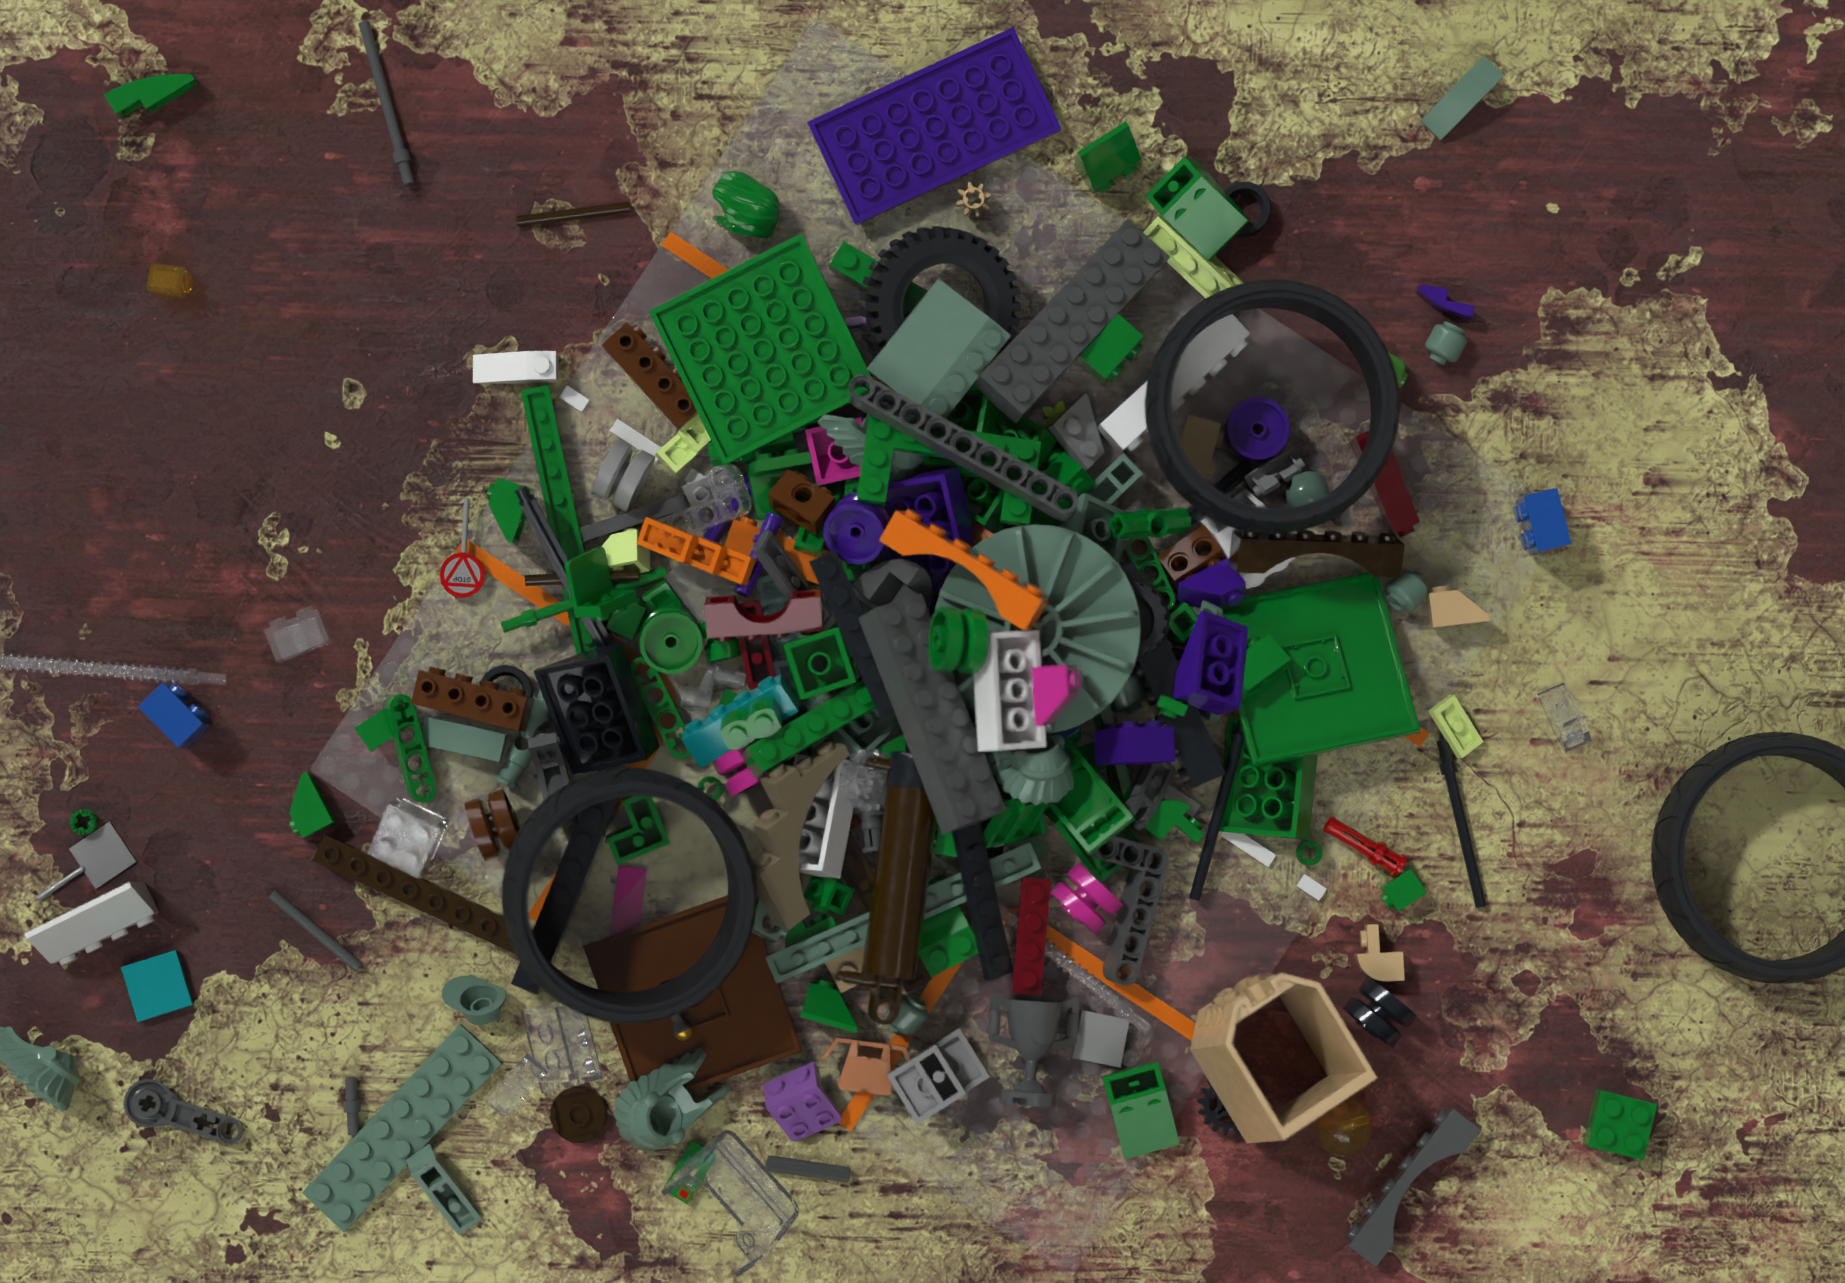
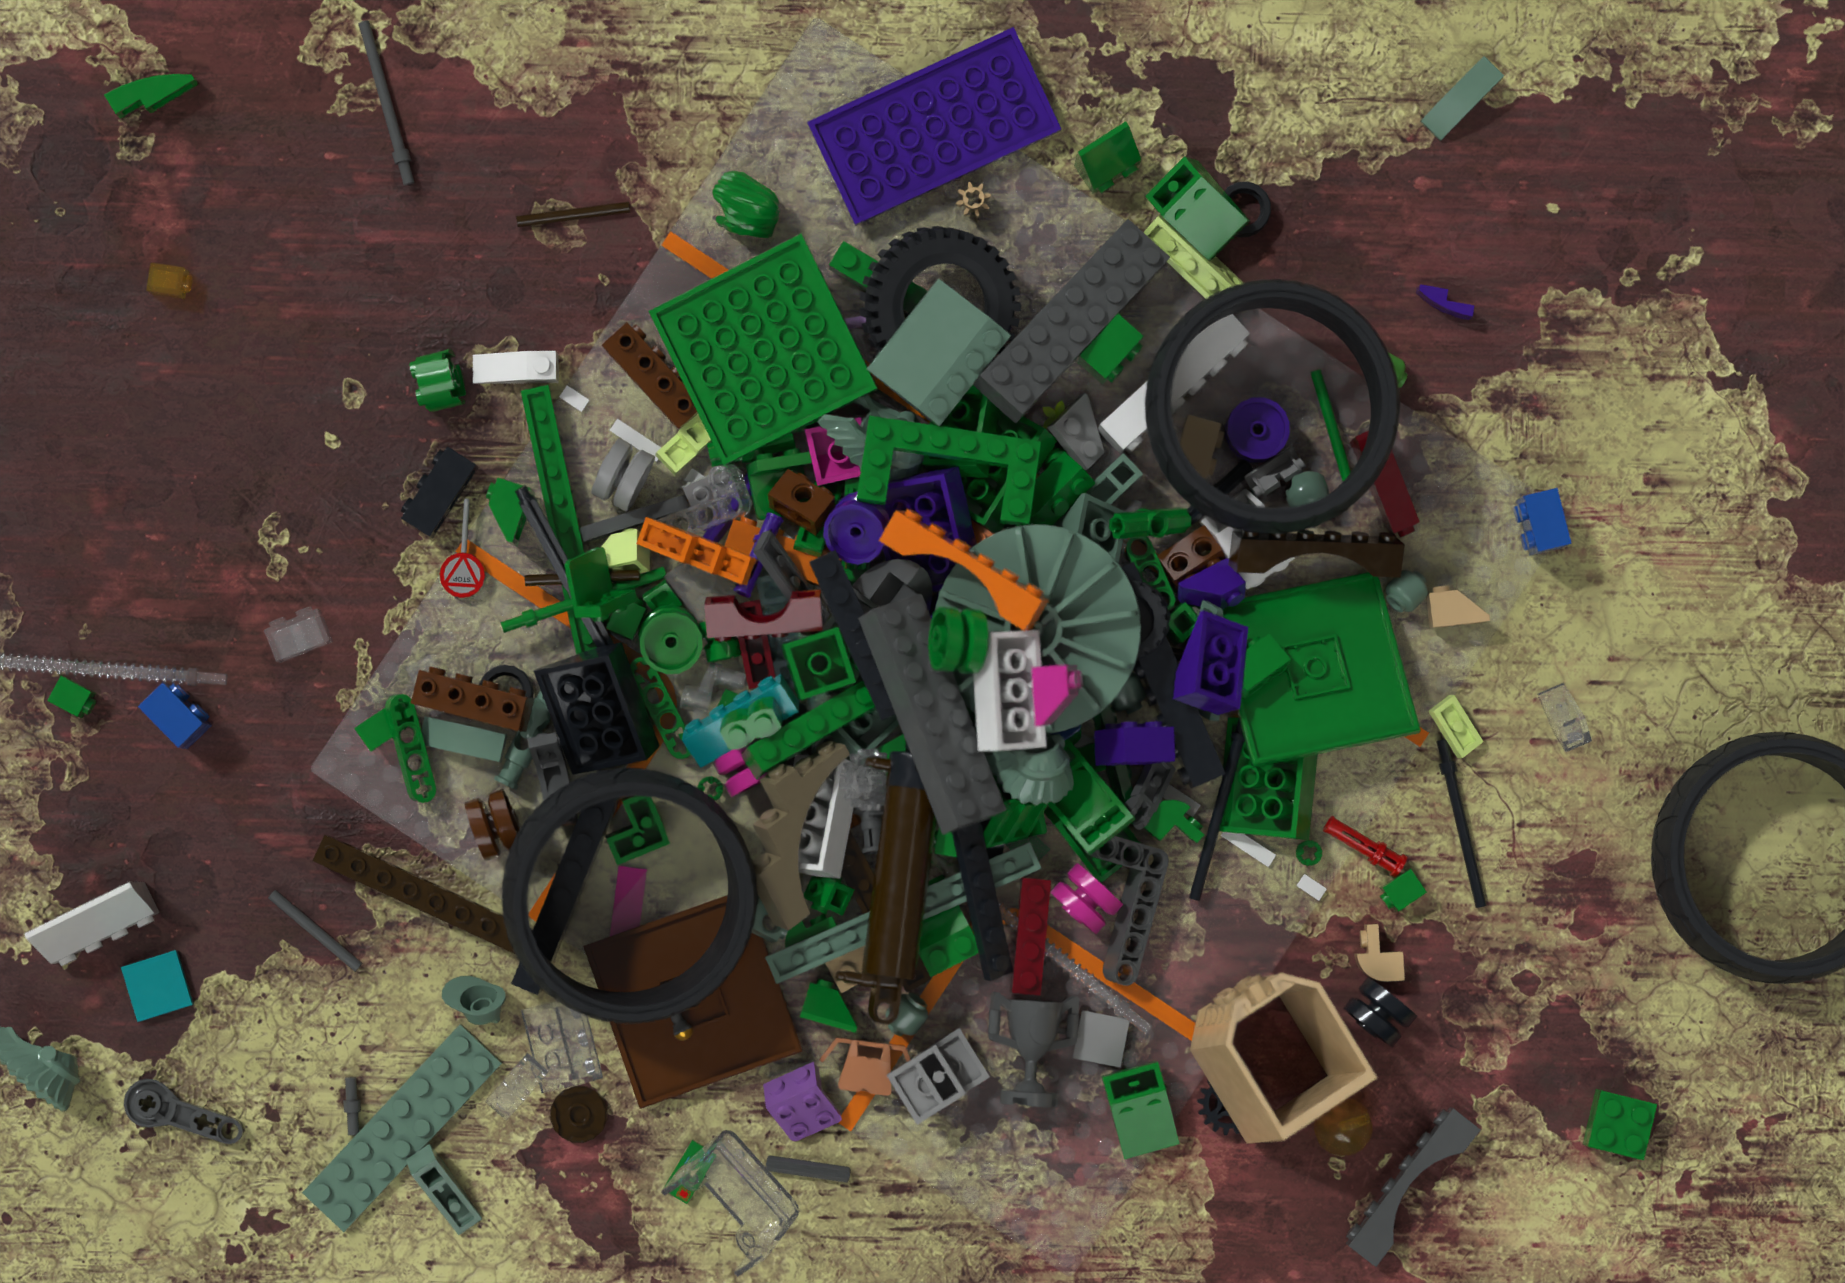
light grey piece [37,822,137,901] -> none
green bush [70,809,98,835] -> none
green slope [289,771,337,839] -> none
clear brick [367,796,449,879] -> none
sand green piece [613,1047,732,1151] -> none
dark grey beam [848,375,1079,521] -> none
green plate [1157,693,1188,719] -> none
sand green head [1425,321,1467,365] -> none
none -> green brick [47,676,96,718]
none -> black brick [401,446,479,539]
none -> green brick [410,349,466,412]
none -> green bar [1310,369,1351,482]

